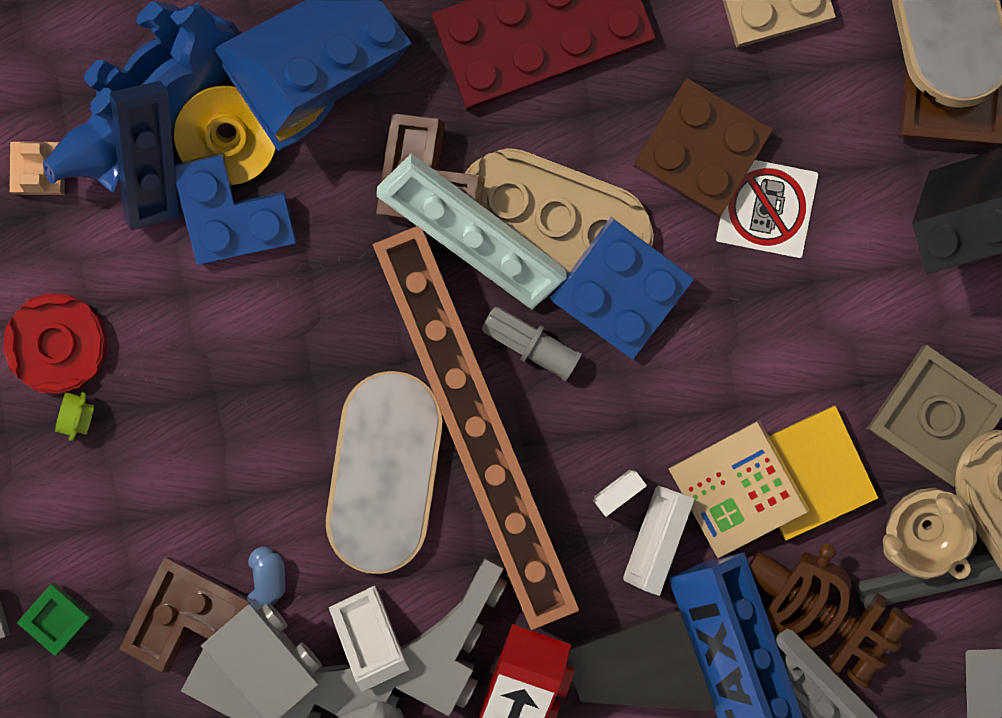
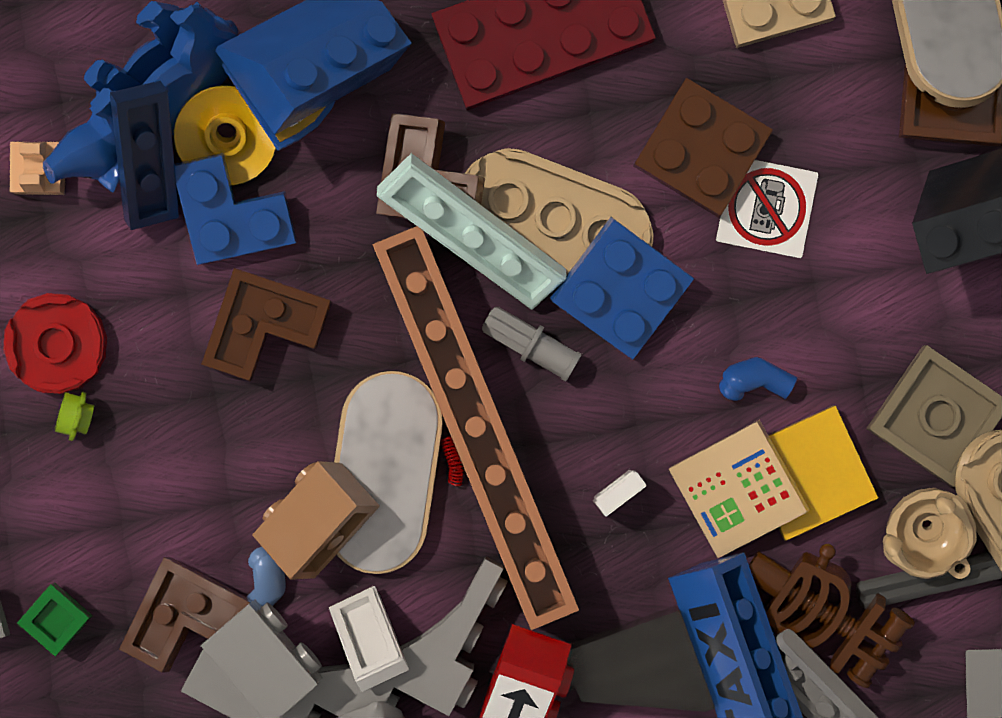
white tile [623,485,694,596] -> none
none -> reddish brown plate [201,268,332,381]
none -> medium nougat brick [253,461,380,580]
none -> red leg [440,436,463,486]
none -> blue arm [719,357,797,401]

